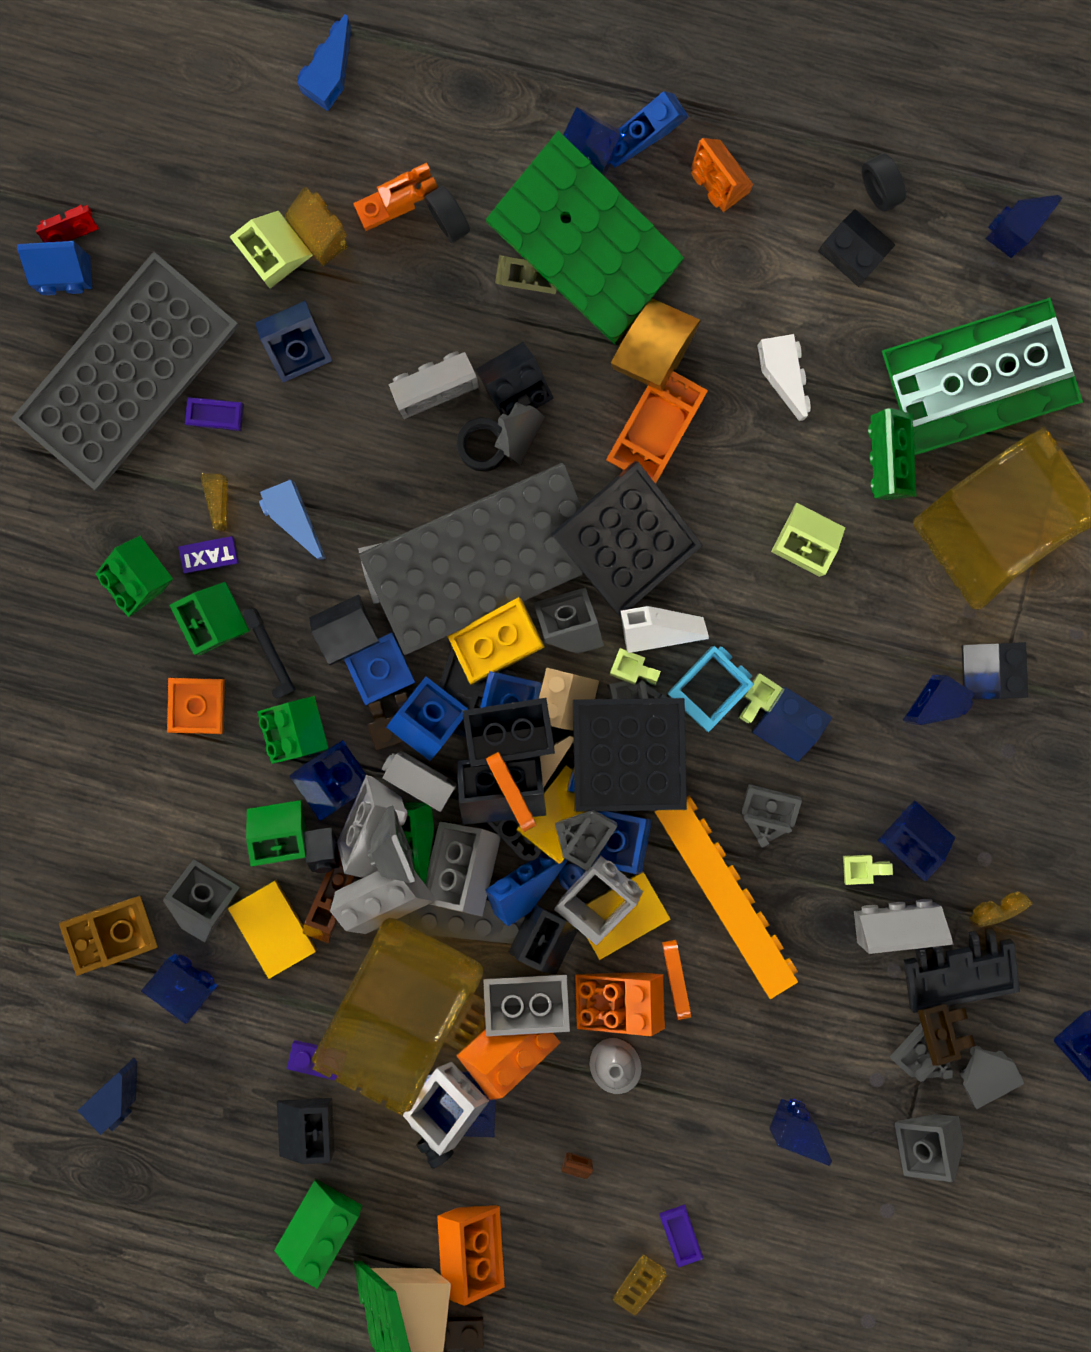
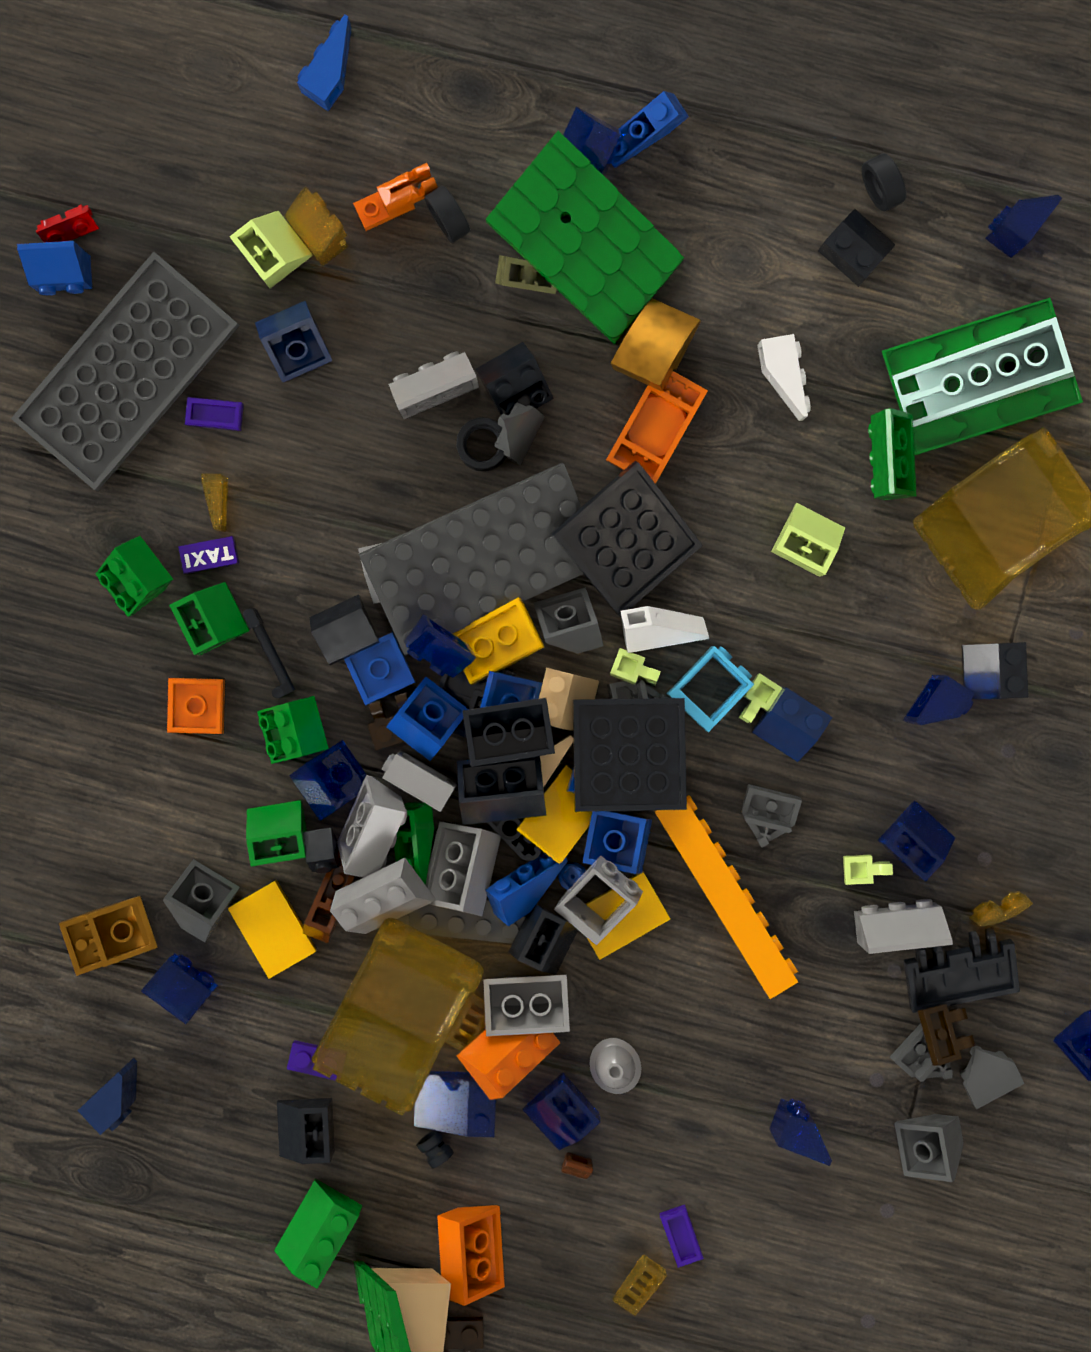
medium blue slope [259,480,326,560] -> none
dark grey slope [367,805,415,883] -> none
light grey window [403,1062,489,1156] -> none
orange beam [486,752,537,832] -> none
dark grey slope [555,810,617,871] -> none
orange slope [575,972,665,1036] -> none
orange beam [662,940,691,1020] -> none
orange slope [691,138,753,212] -> none
none -> clear blue slope [404,614,476,678]
none -> clear blue slope [522,1073,600,1150]

